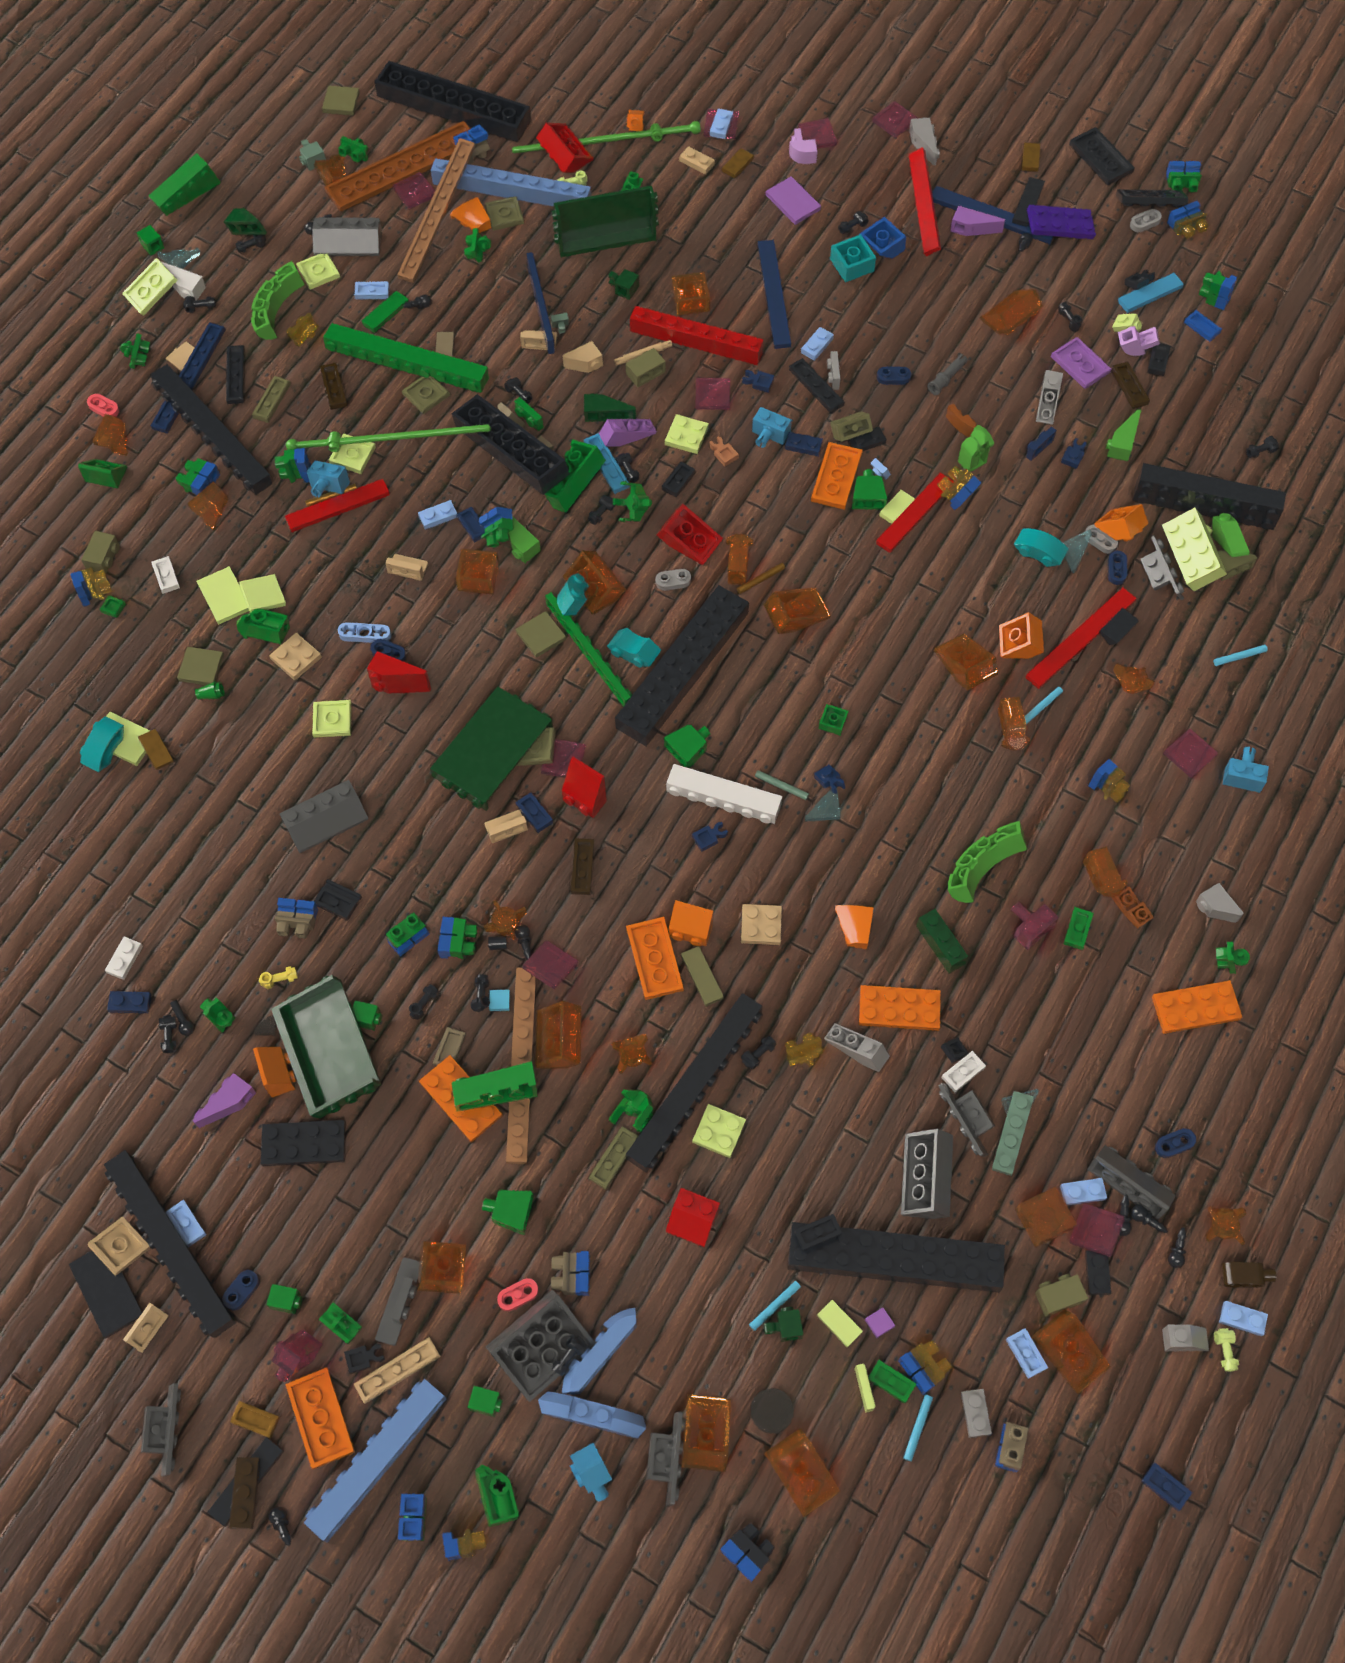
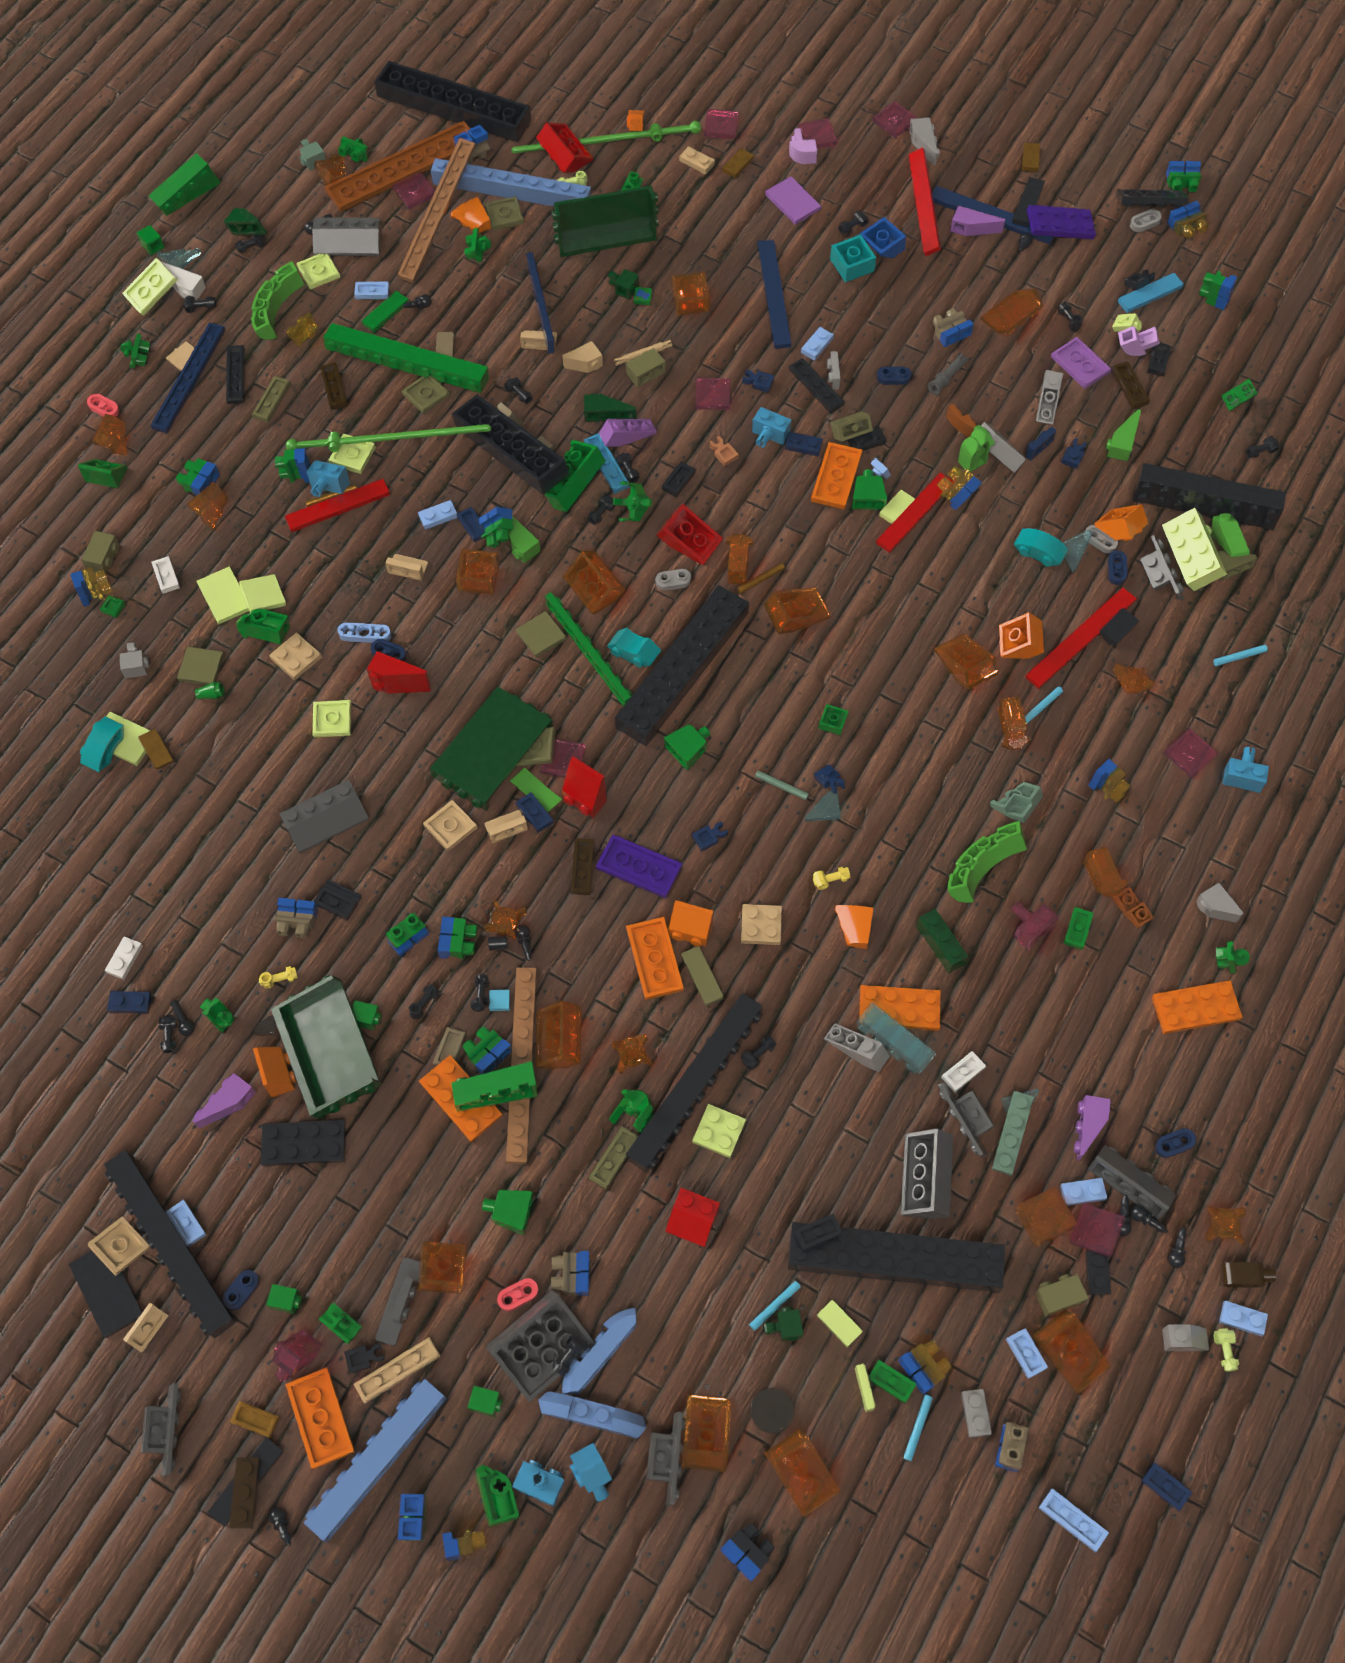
black brick [150,364,272,495] -> none
olive tile [322,86,360,115] -> none
green plate [514,397,544,432] -> none
clear pink tile [522,940,578,990] -> none
sand green tile [551,313,569,334] -> none
teal brick [557,574,589,616] -> none
red brick [630,306,764,365] -> none
yellowish green plate [665,414,709,454] -> none
white brick [666,764,782,824] -> none
light blue plate [710,109,733,139] -> none
clear yellow hips [785,1033,823,1067] -> none
medium lavender tile [865,1307,895,1338] -> none
black tile [941,1037,969,1063] -> none
black plate [1069,127,1135,185] -> none
blue tile [1184,310,1222,342] -> none
none -> light grey brick [119,642,150,679]
none -> tan plate [423,800,477,851]
none -> hips [463,1026,512,1074]
none -> bright green sticker [510,768,562,813]
none -> dark azure brick [512,1460,565,1507]
none -> dark purple plate [596,834,682,899]
none -> green tile [634,287,652,305]
none -> light yellow bar [813,867,850,890]
none -> clear light blue brick [856,1002,936,1074]
none -> hips [933,308,974,348]
none -> light grey slope [981,422,1027,473]
none -> sand green slope [990,782,1043,823]
none -> light blue plate [1039,1489,1109,1552]
none -> medium lavender slope [1074,1095,1110,1160]
none -> green hips [1221,379,1258,411]

